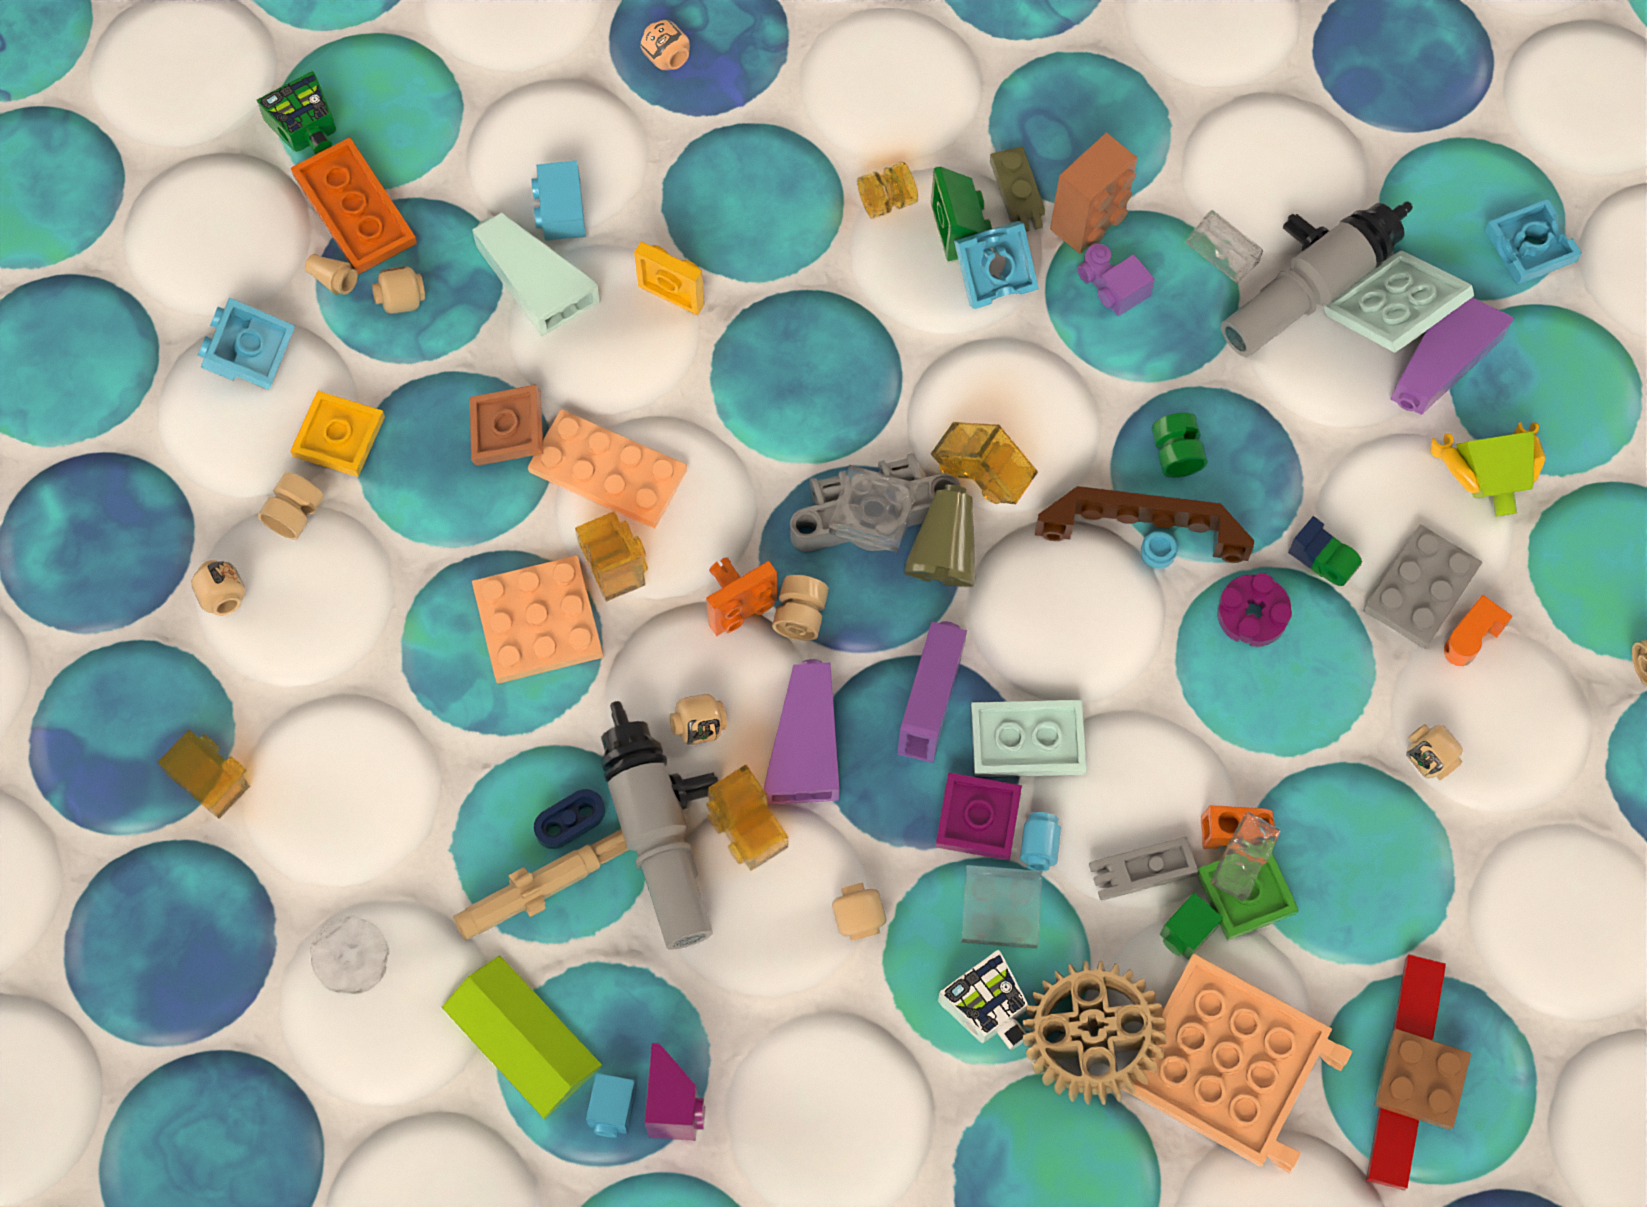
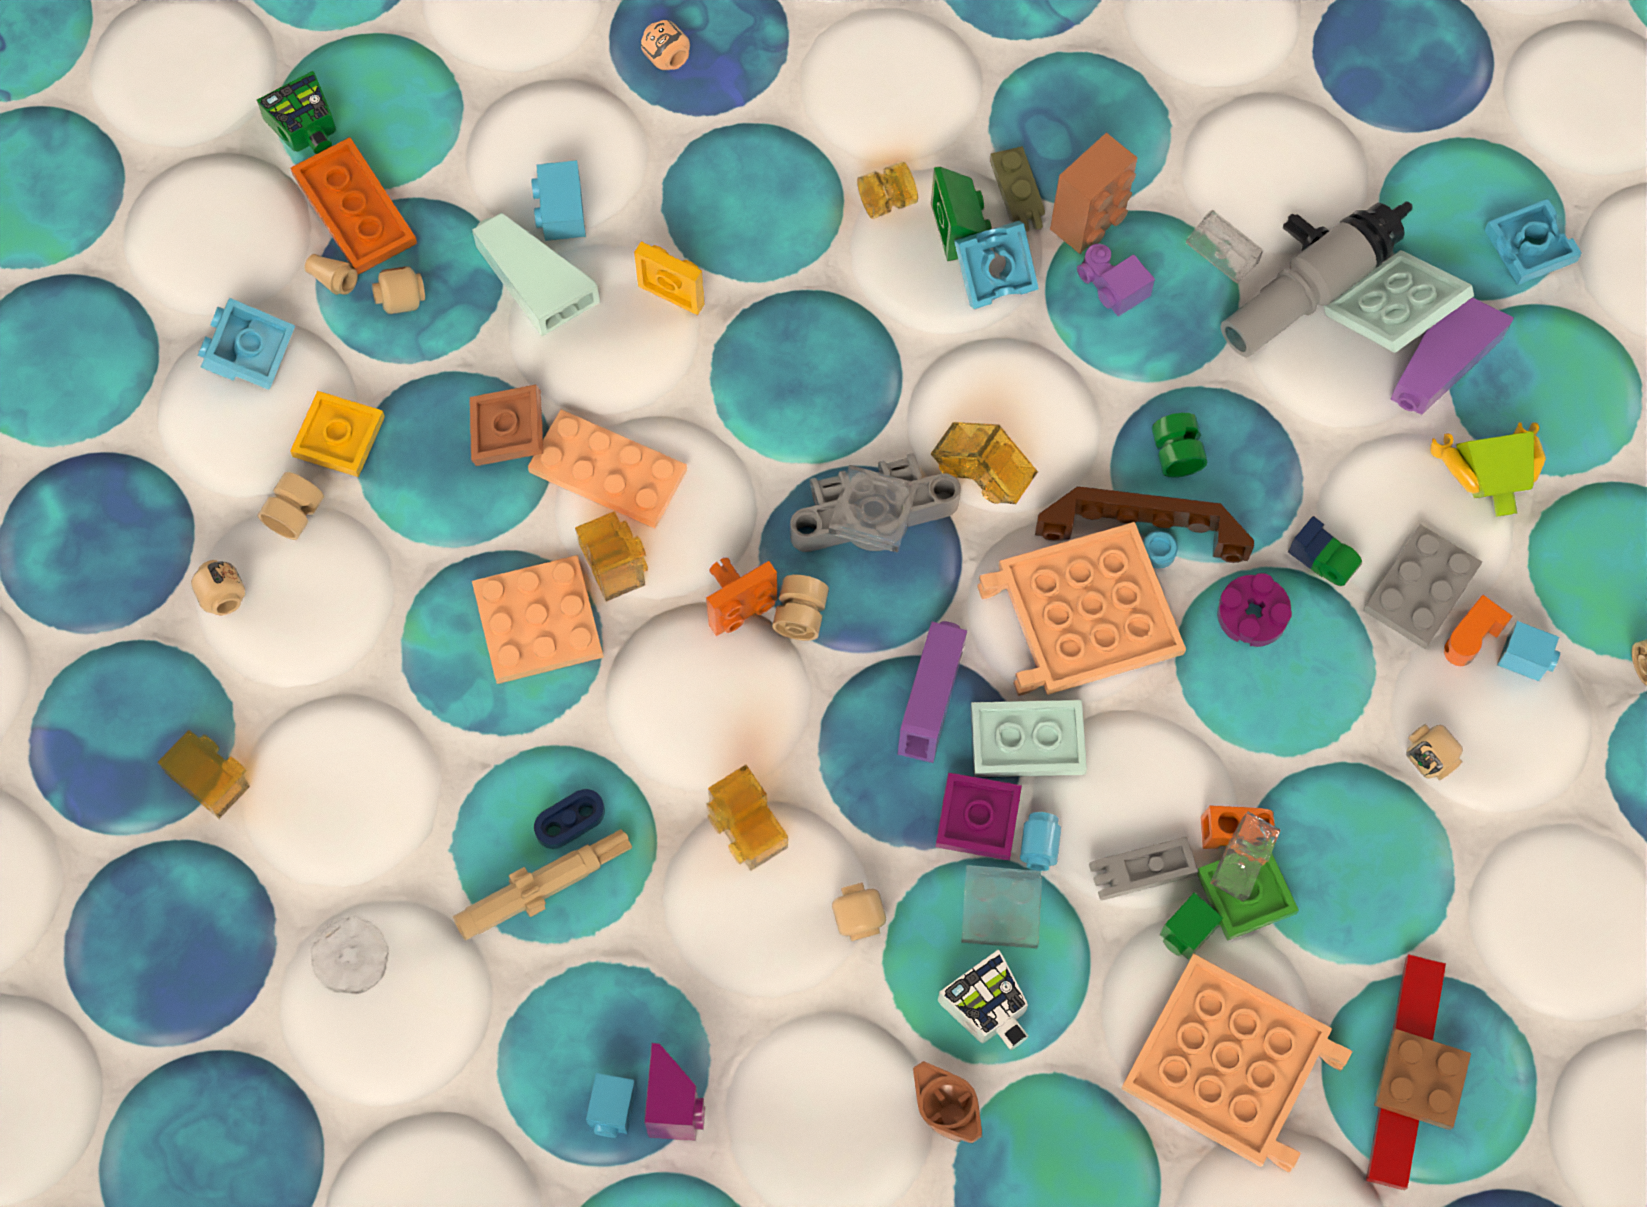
lime slope [442,955,602,1120] -> none
light grey piece [601,701,720,950] -> none
tan head [670,694,727,745] -> none
medium lavender slope [764,659,839,805] -> none
olive cone [904,485,976,587] -> none
tan gear [1022,960,1167,1105] -> none
none -> nougat hat [913,1061,982,1143]
none -> light nougat plate [977,522,1186,696]
none -> medium azure brick [1497,621,1561,681]

